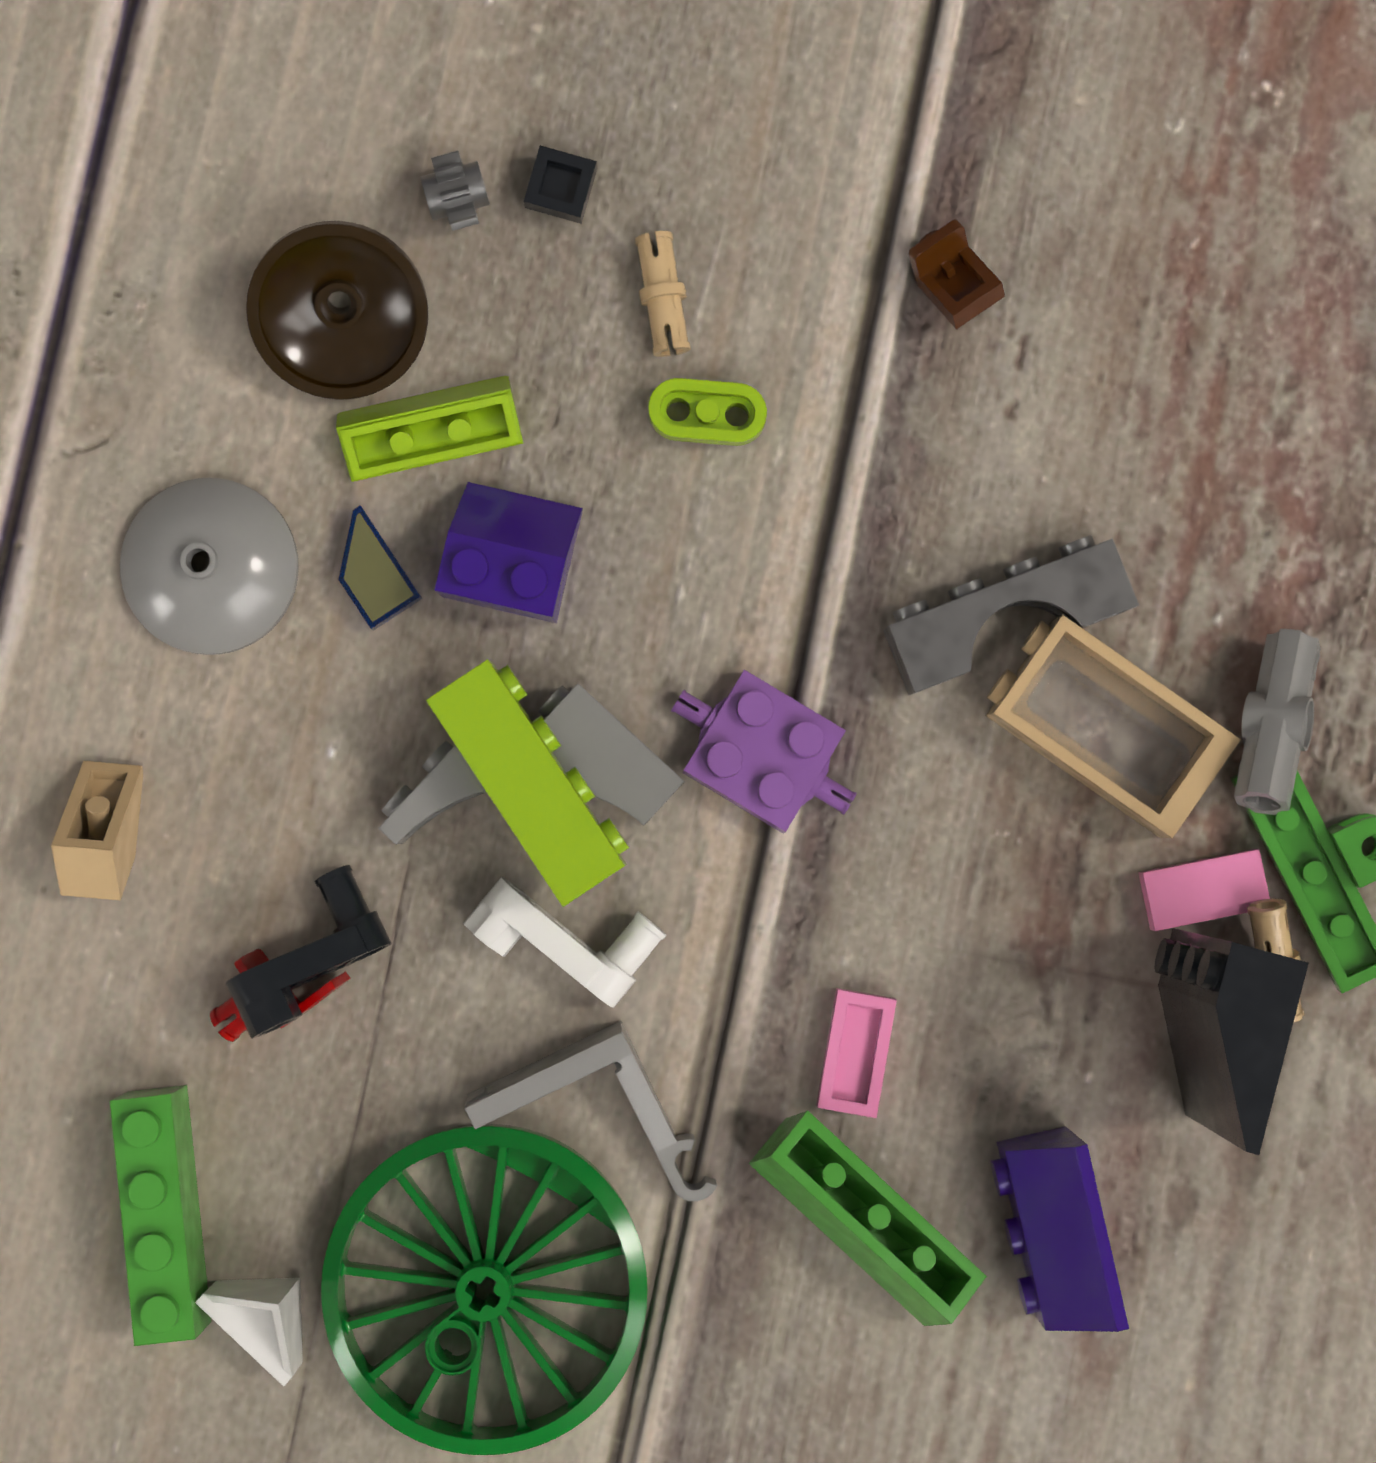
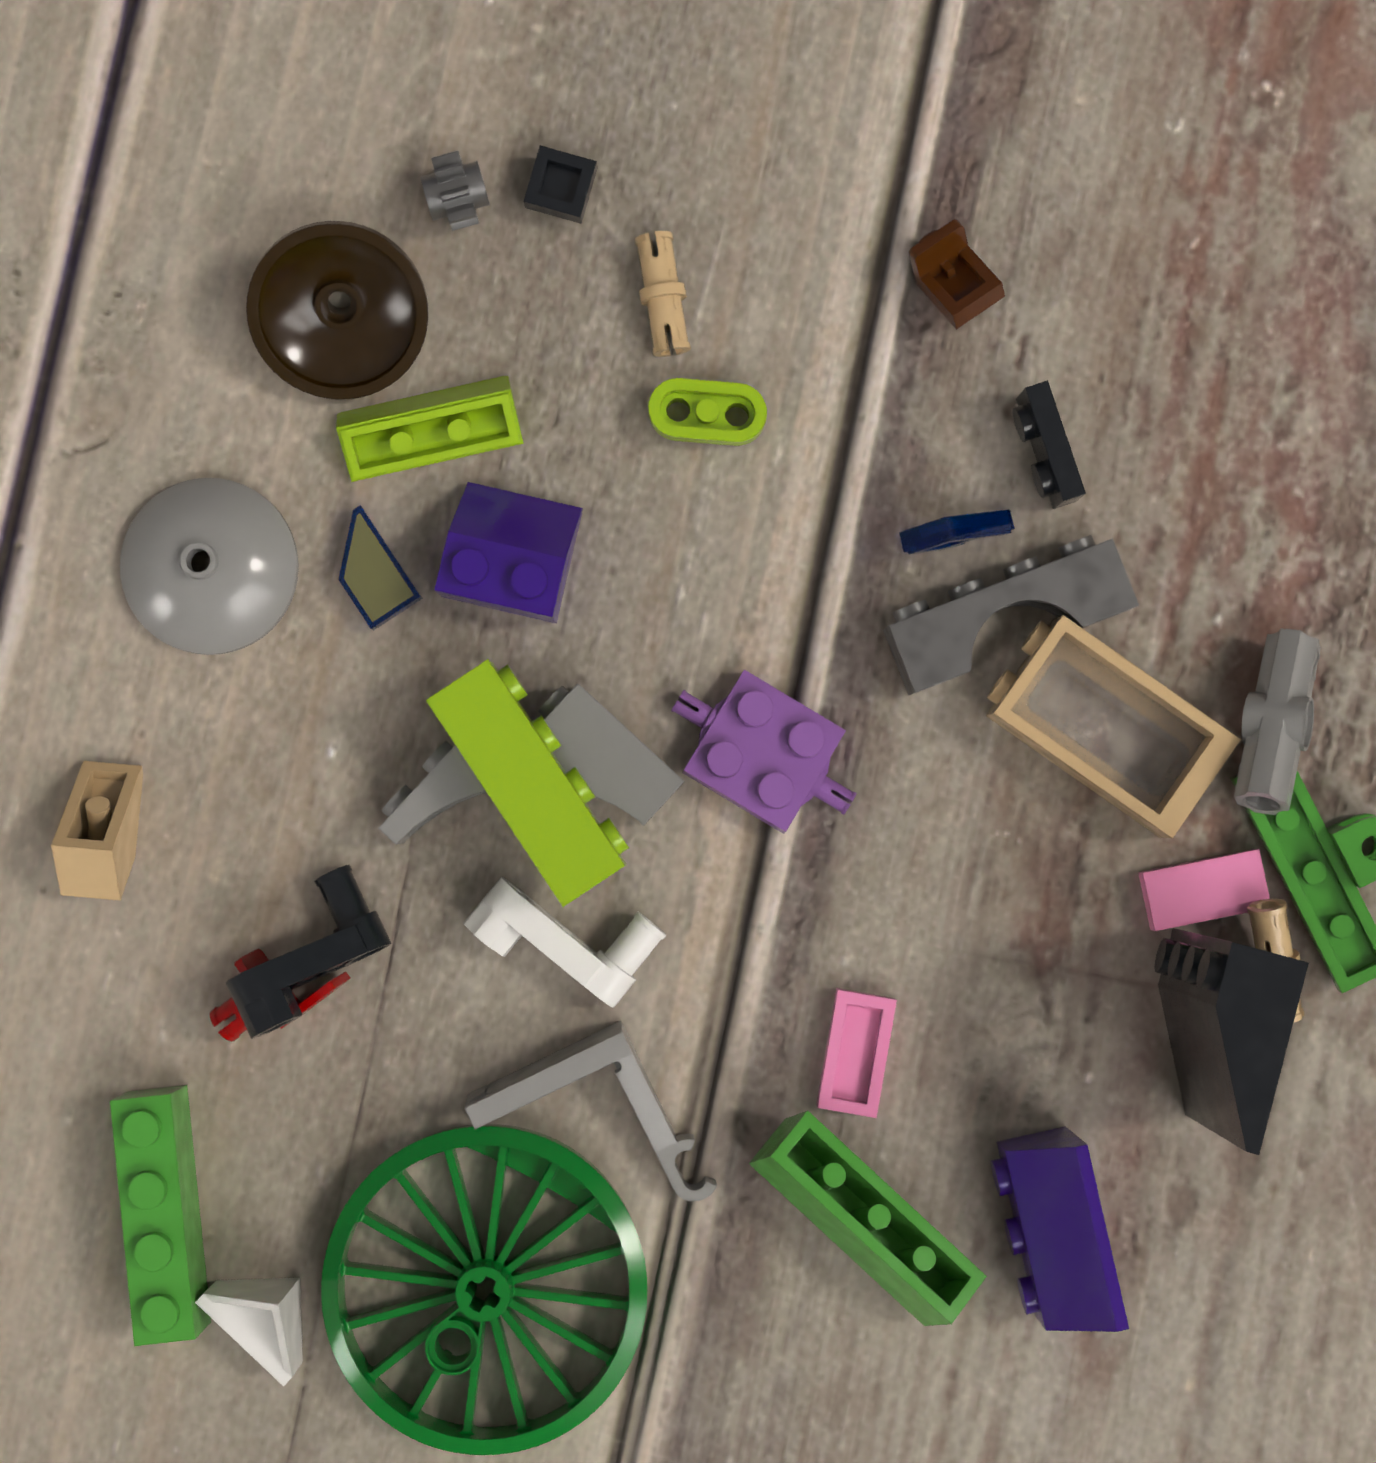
none -> clear blue tile [899,509,1015,555]
none -> black plate [1012,380,1086,509]

